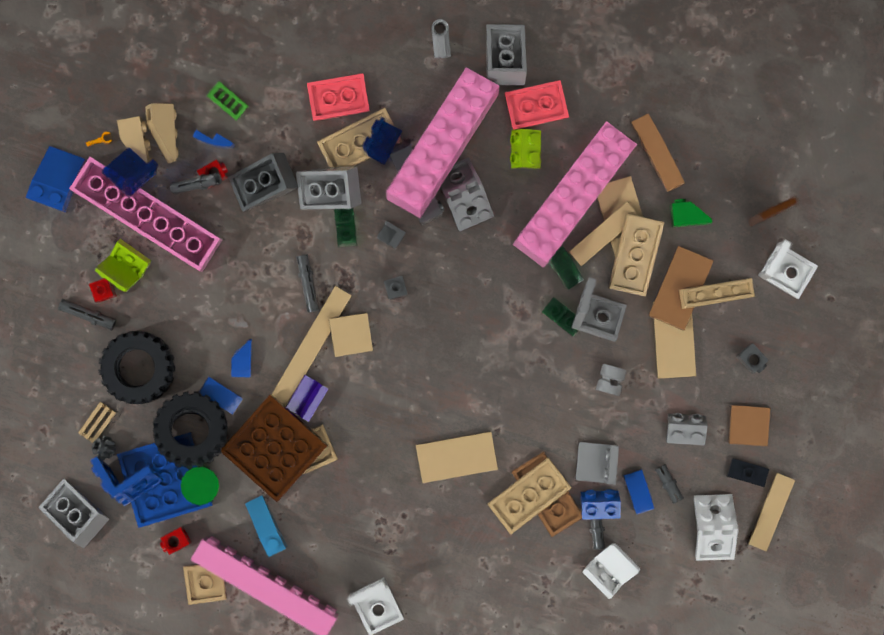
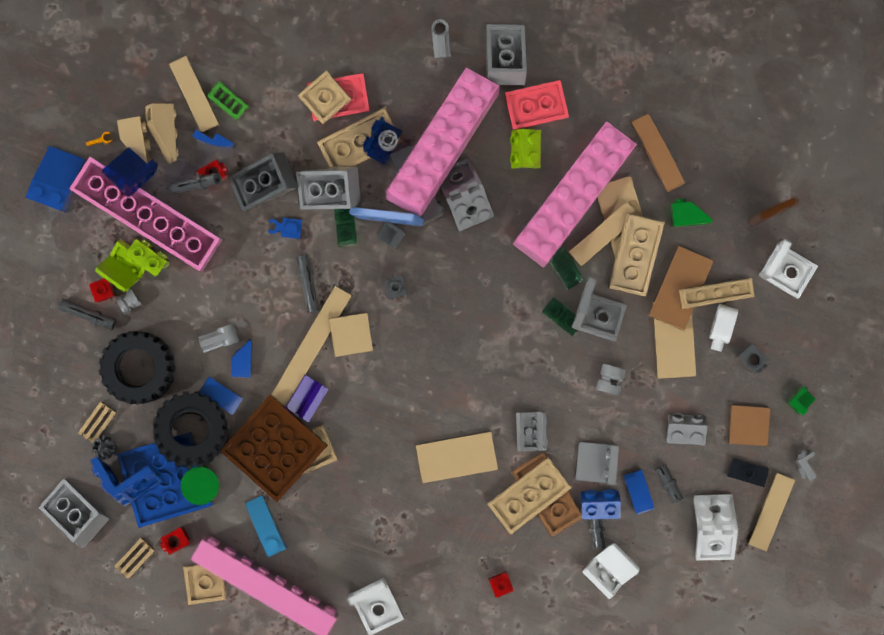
none -> tan tile [114,538,155,579]
none -> light grey wheel [115,288,142,315]
none -> lime bracket [125,239,170,276]
none -> tan tile [169,56,219,133]
none -> light grey piece [198,324,240,353]
none -> blue plate [268,218,302,239]
none -> tan tile [297,70,352,125]
none -> medium blue tile [349,207,424,226]
none -> light grey wheel [378,130,398,151]
none -> red brick [488,571,514,598]
none -> light grey bracket [516,412,548,451]
none -> white piece [709,304,738,352]
none -> green panel [786,386,815,416]
none -> light grey bracket [795,449,817,481]

